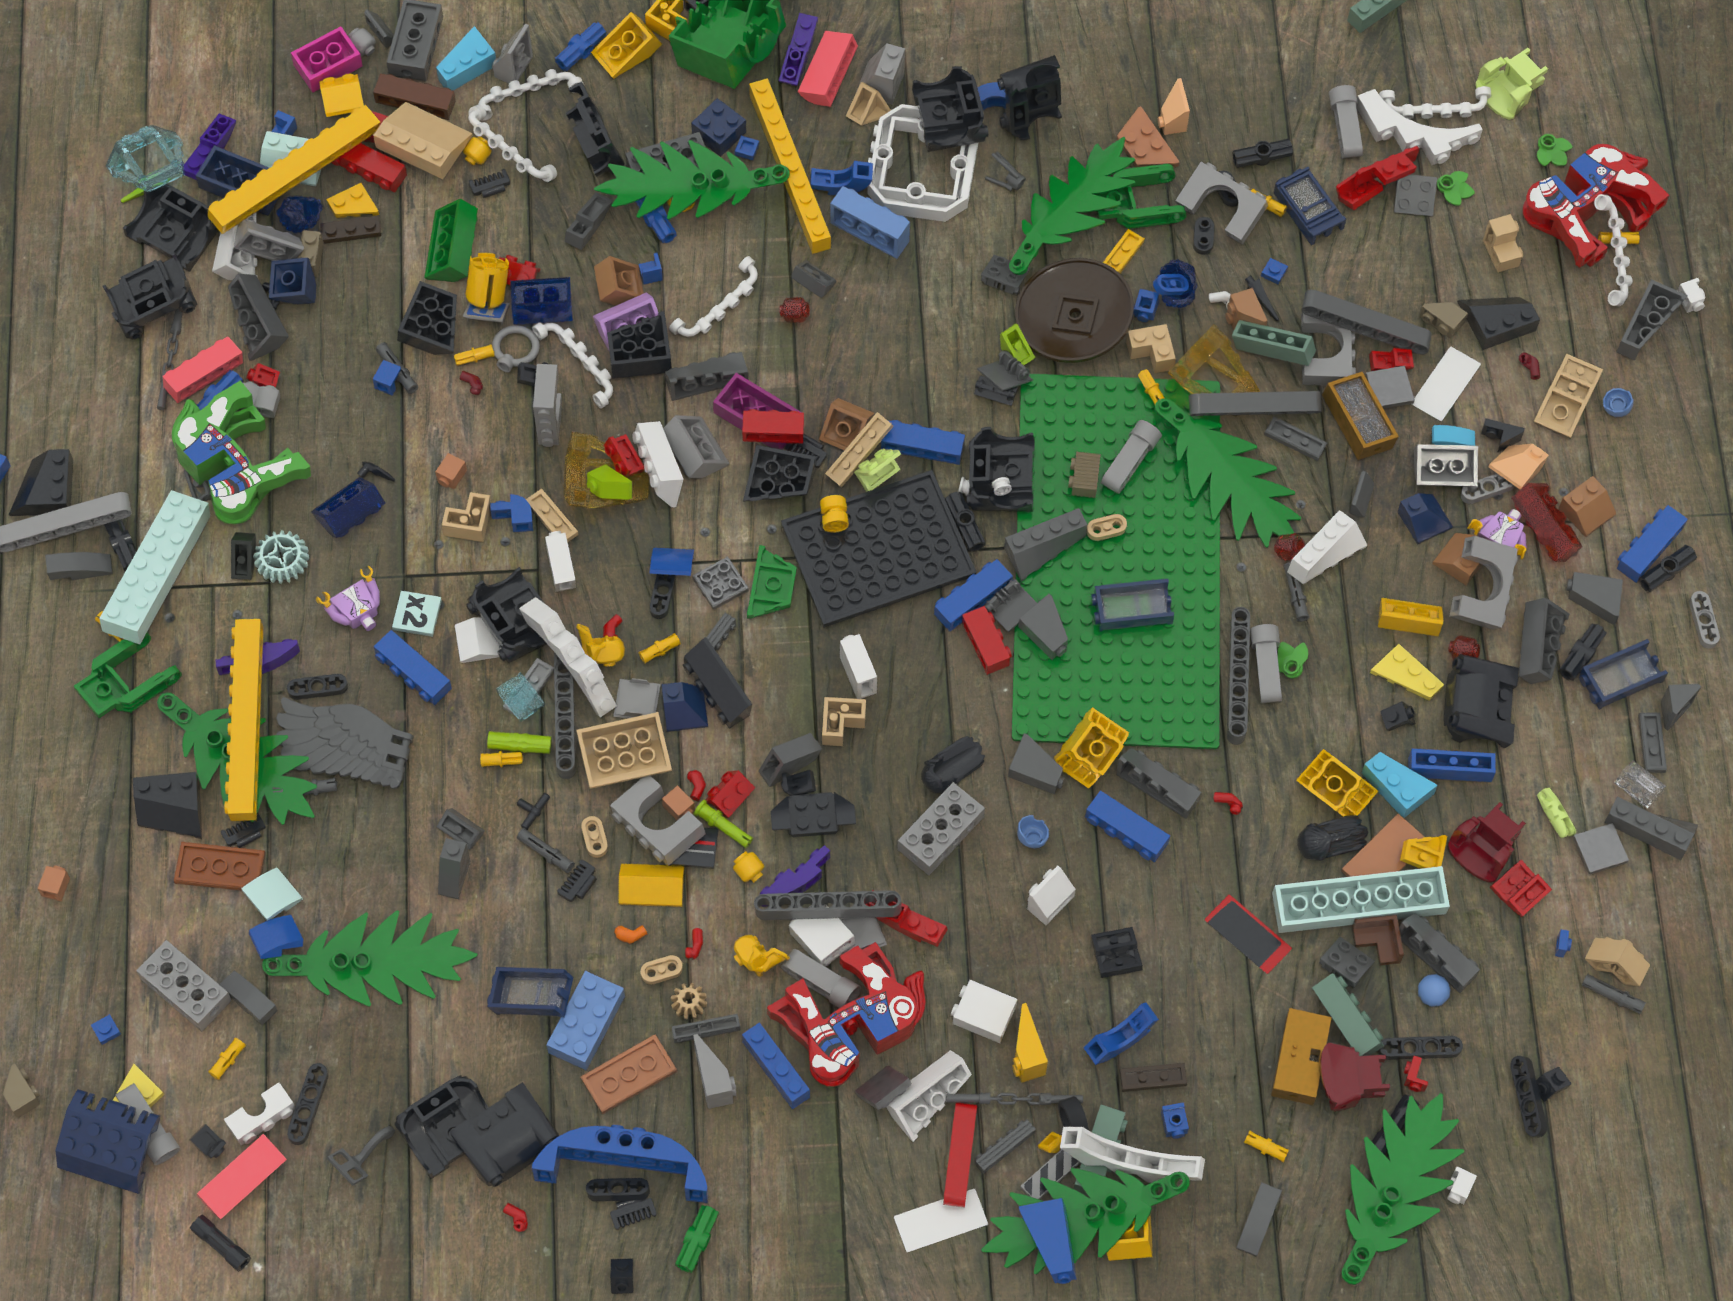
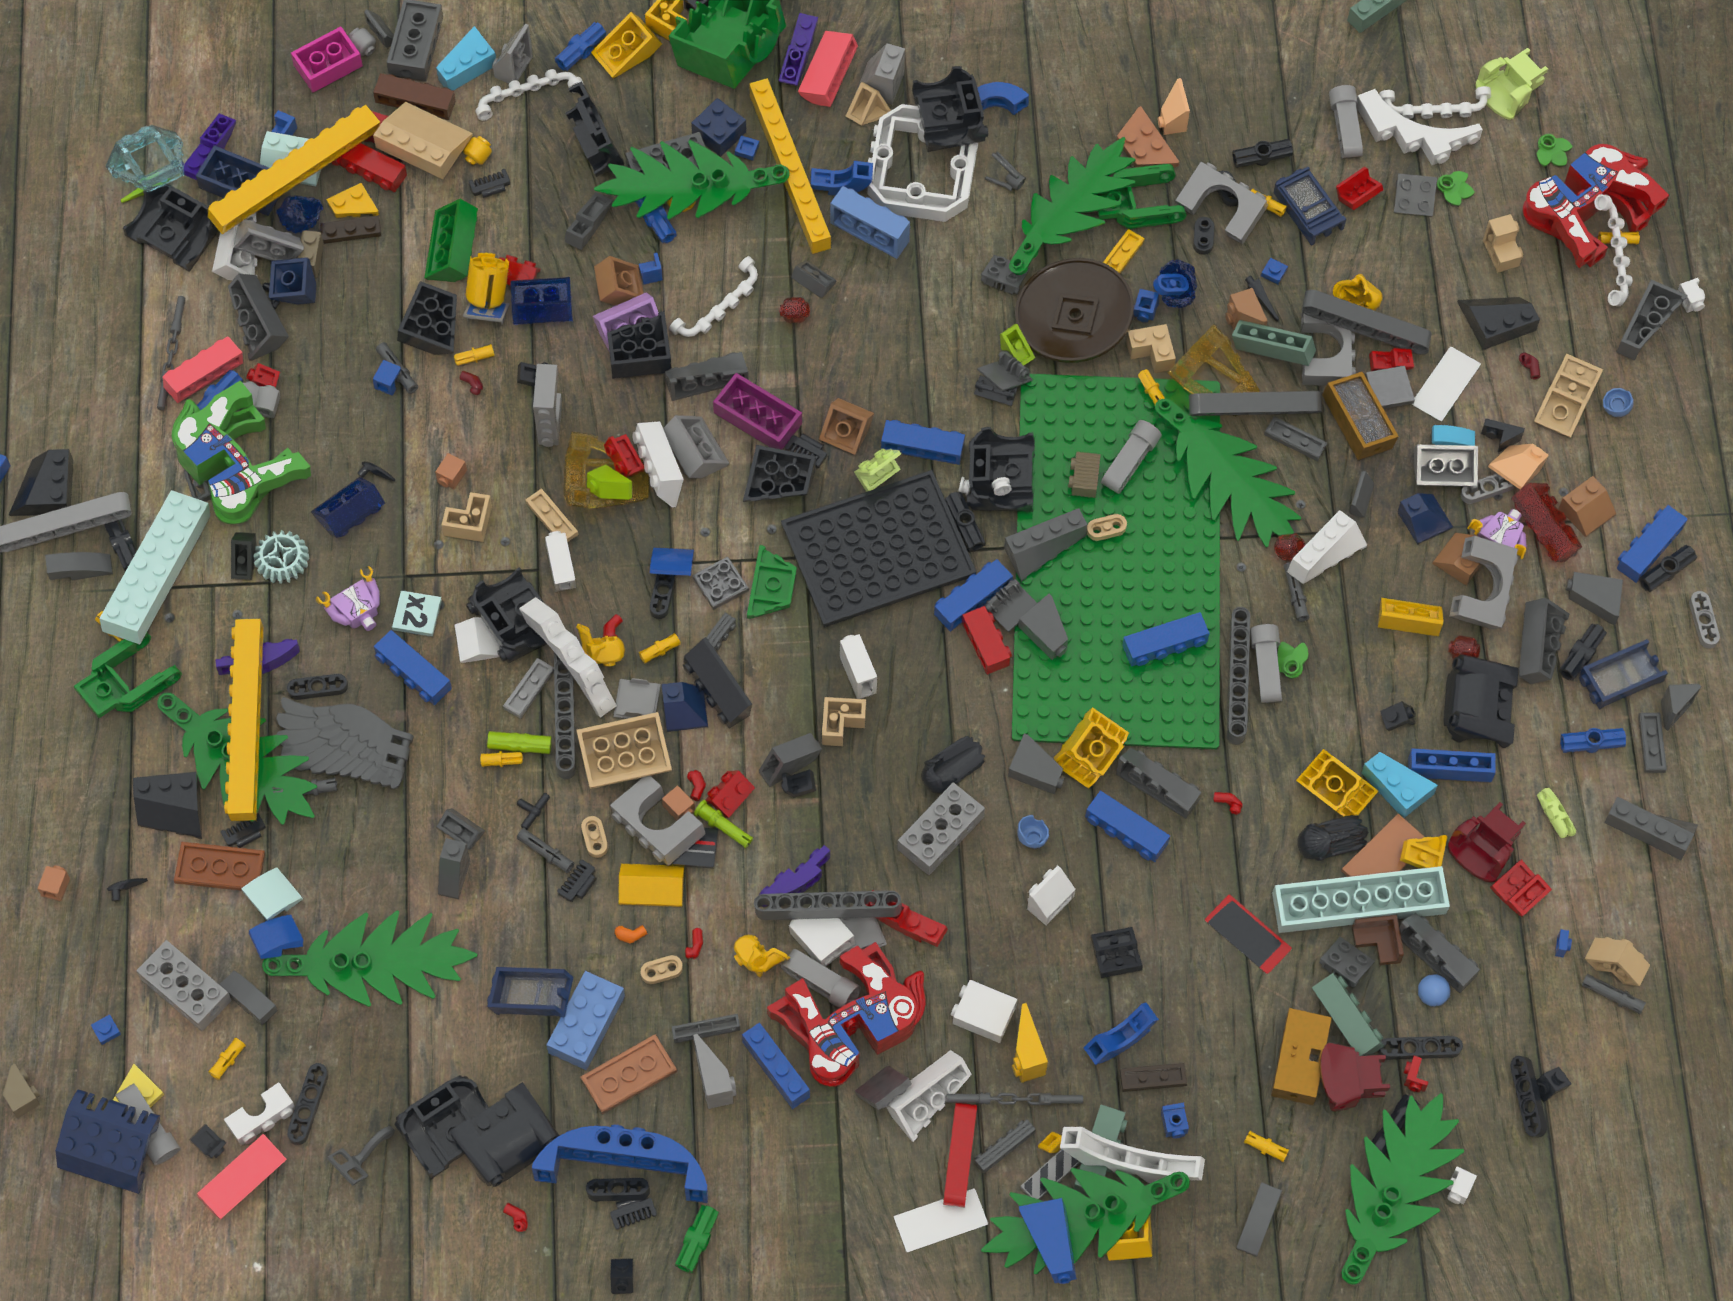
black piece [103,251,197,340] -> none
black axle [190,1214,251,1272] -> none
yellow slope [319,74,364,117] -> none
white bar [468,105,557,182] -> none
blue brick [490,494,533,532] -> none
light grey piece [492,325,540,372] -> none
clear light blue plate [496,672,545,722] -> none
white bar [532,322,613,409] -> none
tan gear [671,983,707,1020] -> none
yellow head [733,851,764,883] -> none
red brick [742,409,804,443] -> none
black piece [770,792,856,837] -> none
yellow wheel [820,495,849,532] -> none
tan plate [825,412,893,488] -> none
black piece [997,55,1062,140] -> none
black tyre [1058,1096,1089,1130] -> none
door [1091,579,1174,632] -> none
white arm [1209,291,1231,309] -> none
red bracket [1353,146,1419,186] -> none
light yellow wing [1370,644,1444,701] -> none
dark tan slope [1419,302,1468,339] -> none
flat silver tile [1573,823,1629,875] -> none
clear brick [1614,761,1666,809] -> none
none -> black bar [107,878,148,902]
none -> blue brick [1122,612,1210,666]
none -> yellow head [1333,274,1383,311]
none -> blue piece [1560,728,1626,753]

